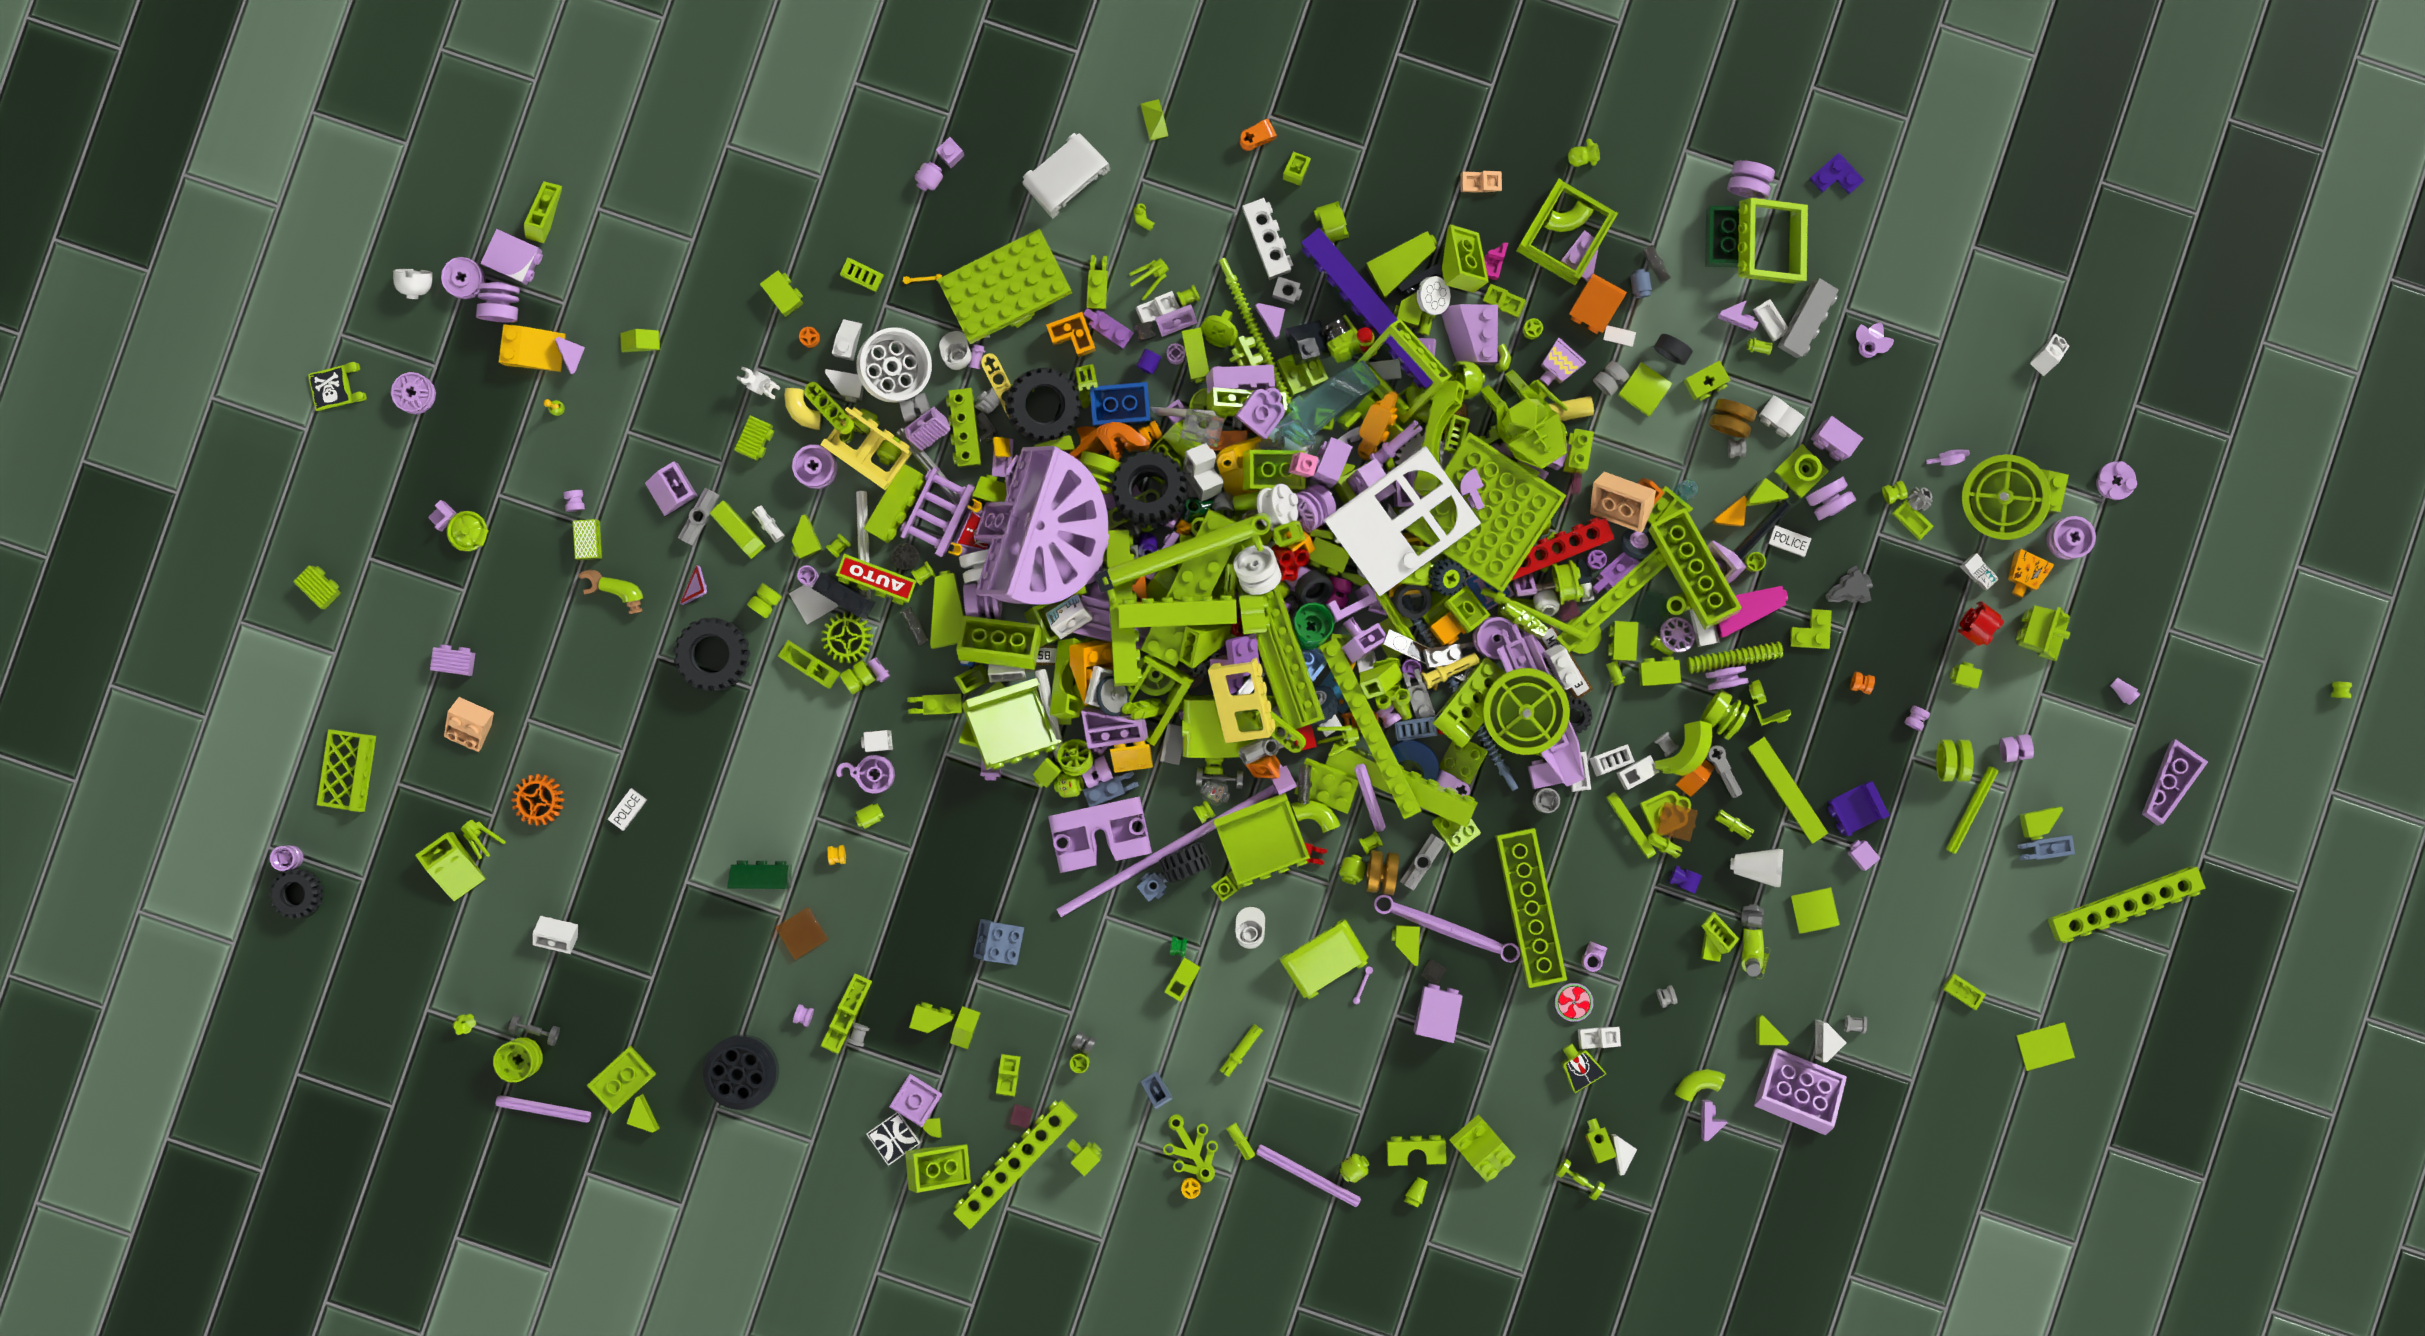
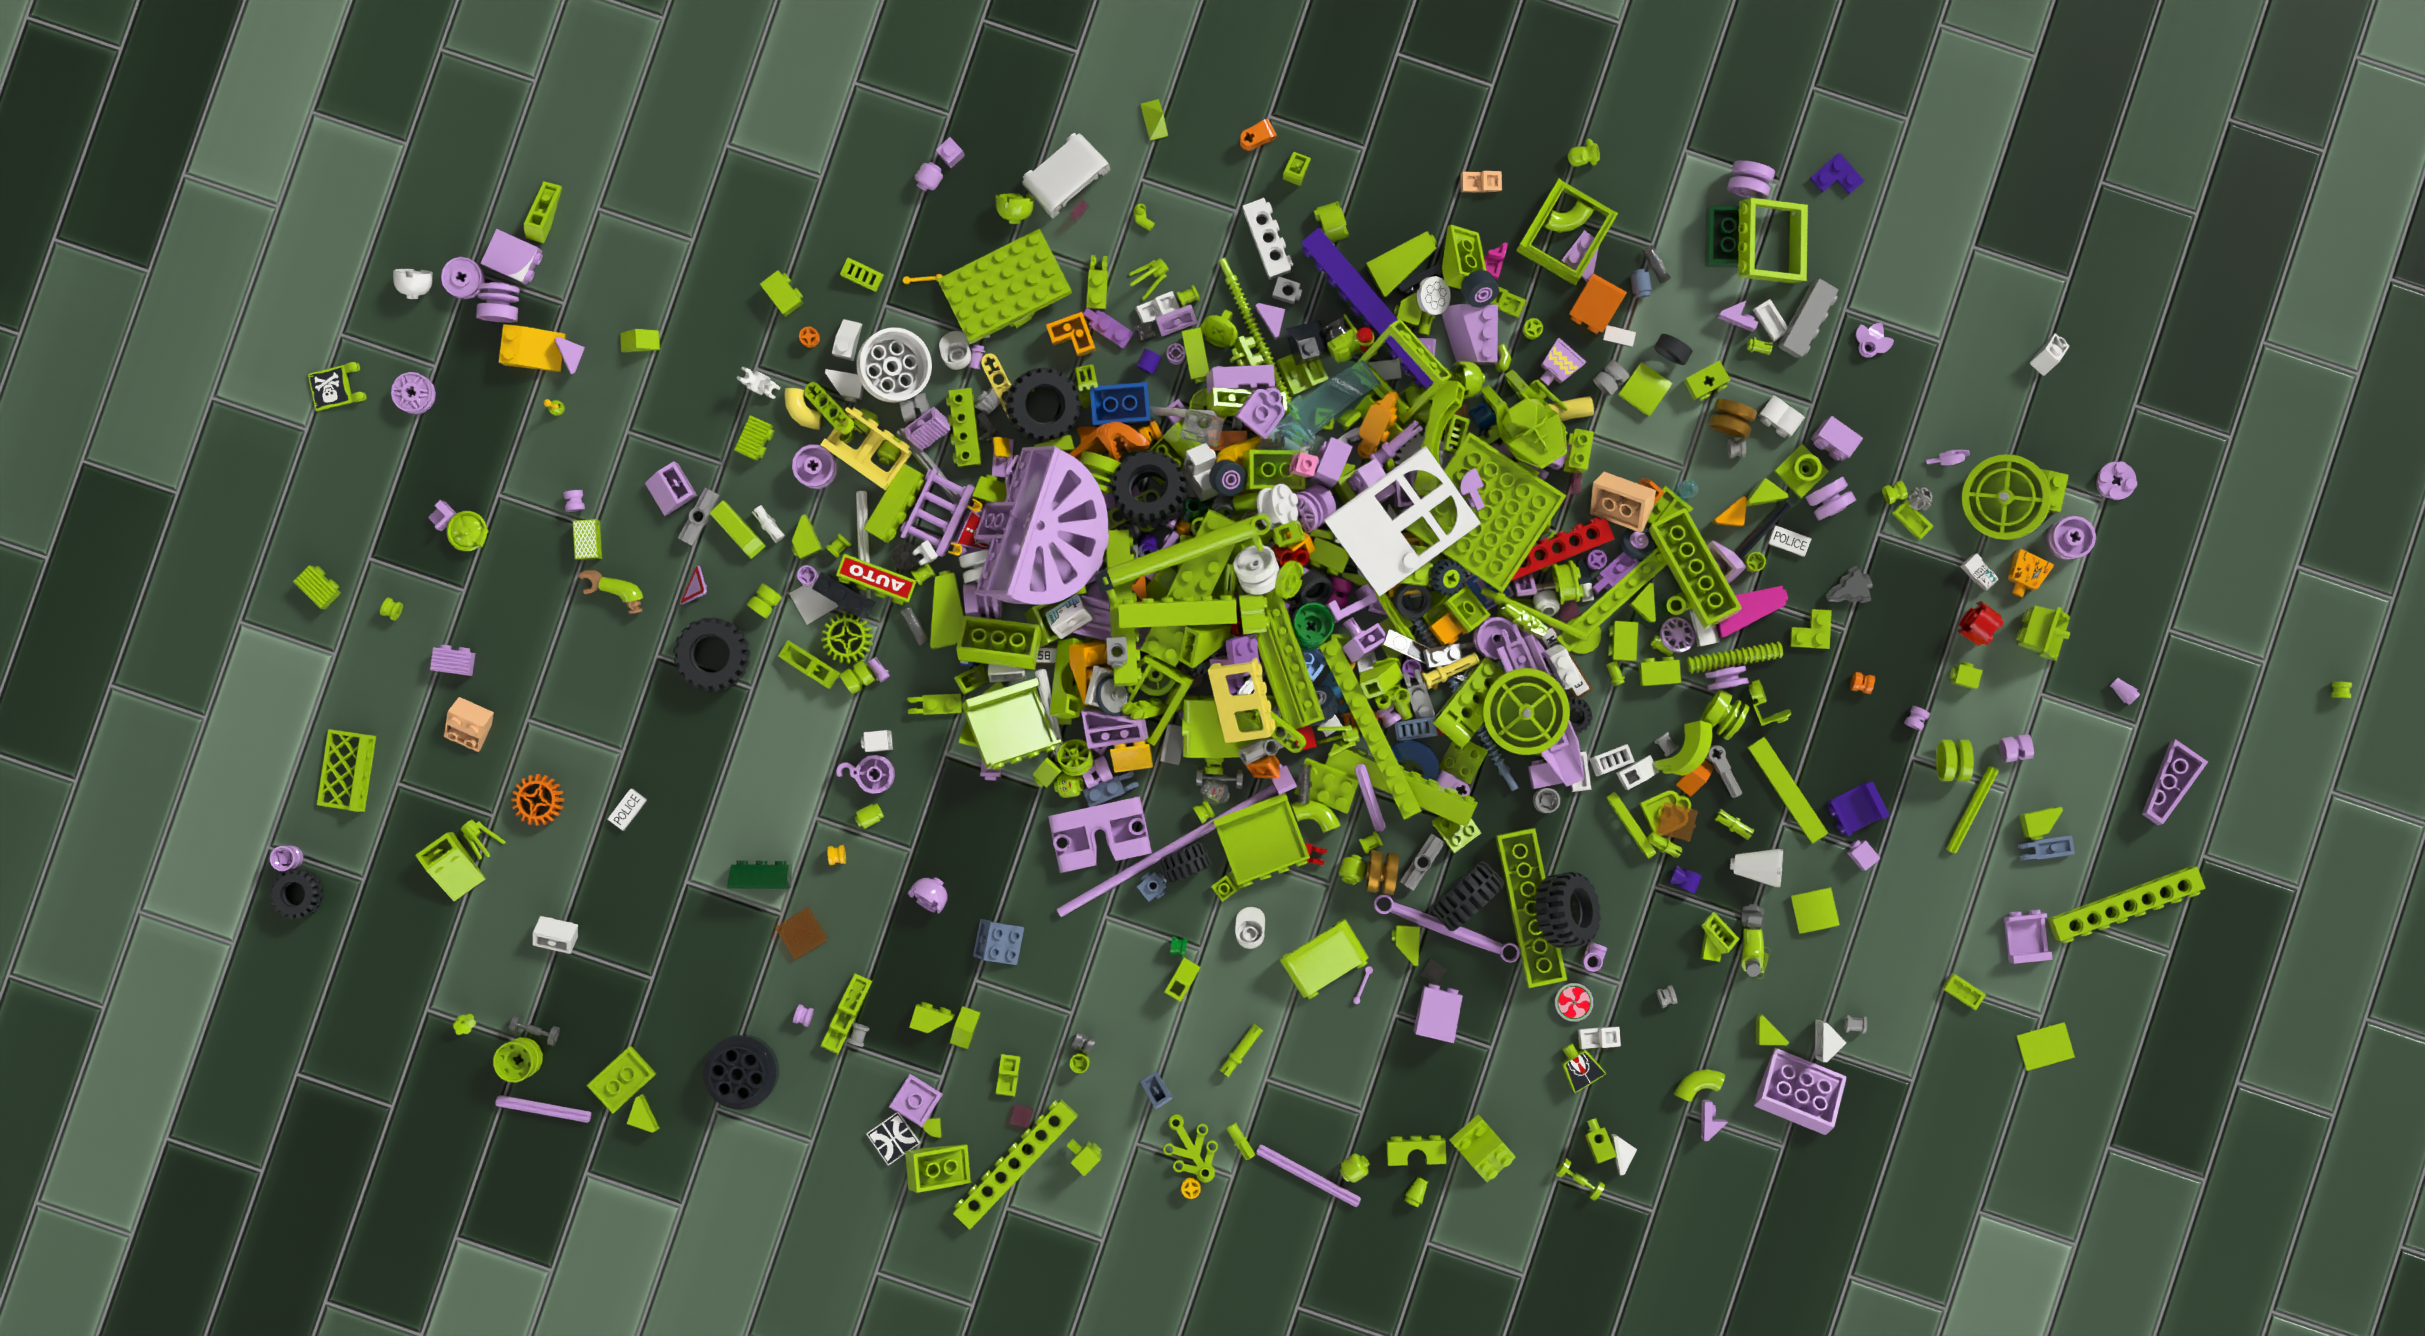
none -> lime wheel [380,597,403,621]
none -> lavender cylinder [908,877,948,914]
none -> white tile [913,540,938,566]
none -> lime cylinder [996,193,1034,224]
none -> clear pink tile [1070,200,1089,223]
none -> light grey brick [1106,637,1127,667]
none -> black wheel [1209,459,1247,497]
none -> lime tile [1275,561,1304,599]
none -> black tyre [1431,861,1504,931]
none -> black wheel [1461,270,1499,308]
none -> blue slope [1469,402,1497,431]
none -> black tyre [1534,872,1601,948]
none -> lime slope [1629,583,1656,623]
none -> lavender panel [2003,909,2053,964]

